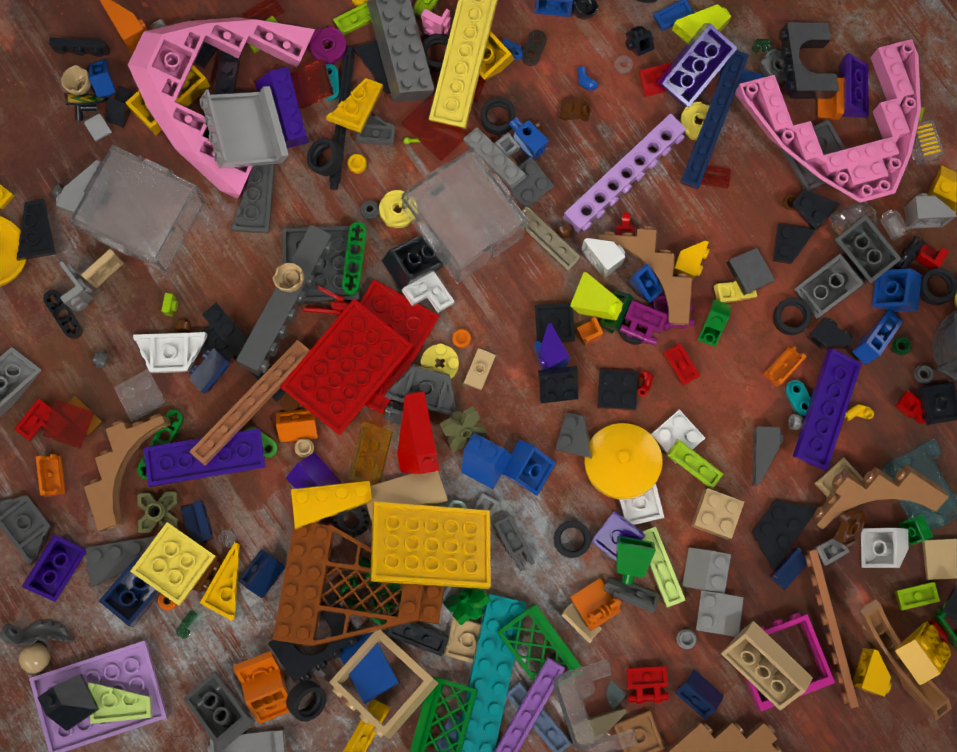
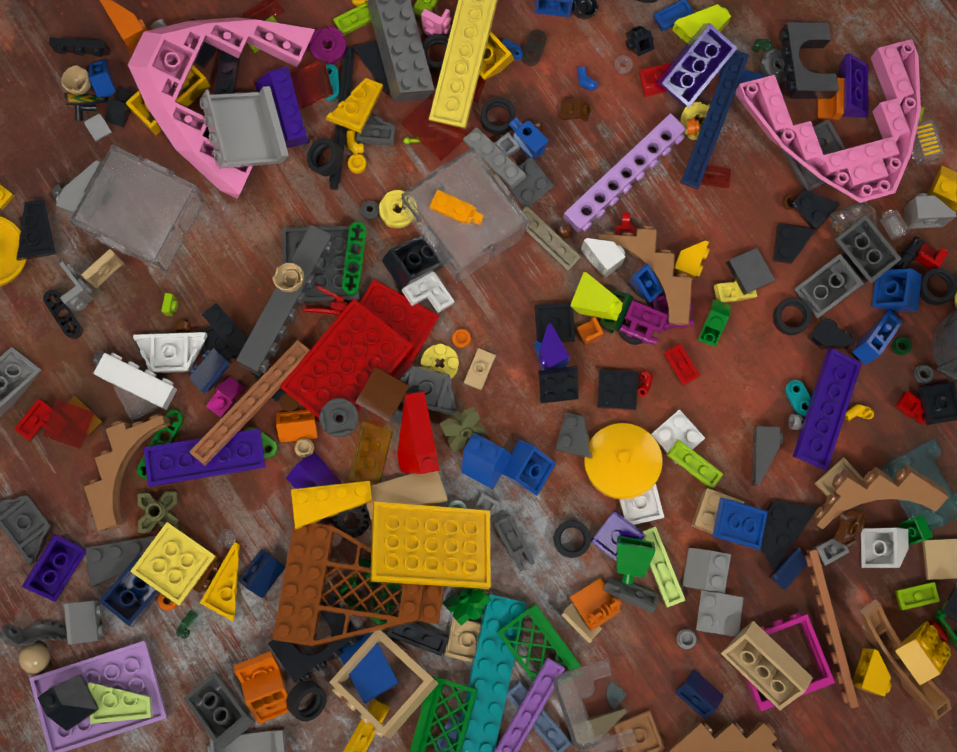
orange hinge [36,454,66,497] -> none
dark blue panel [181,500,214,544] -> none
dark grey wing [231,164,275,234] -> none
red plate [626,666,669,704] -> none
orange hinge [763,346,807,387] -> none
none -> light grey slope [64,601,105,645]
none -> white brick [93,353,177,410]
none -> dark pink slope [206,377,246,418]
none -> dark grey plate [320,398,359,438]
none -> yellow arm [346,131,364,154]
none -> reddish brown slope [355,366,410,422]
none -> light orange hinge [429,189,484,225]
none -> orange plate [687,117,700,136]
none -> blue tile [712,498,768,550]

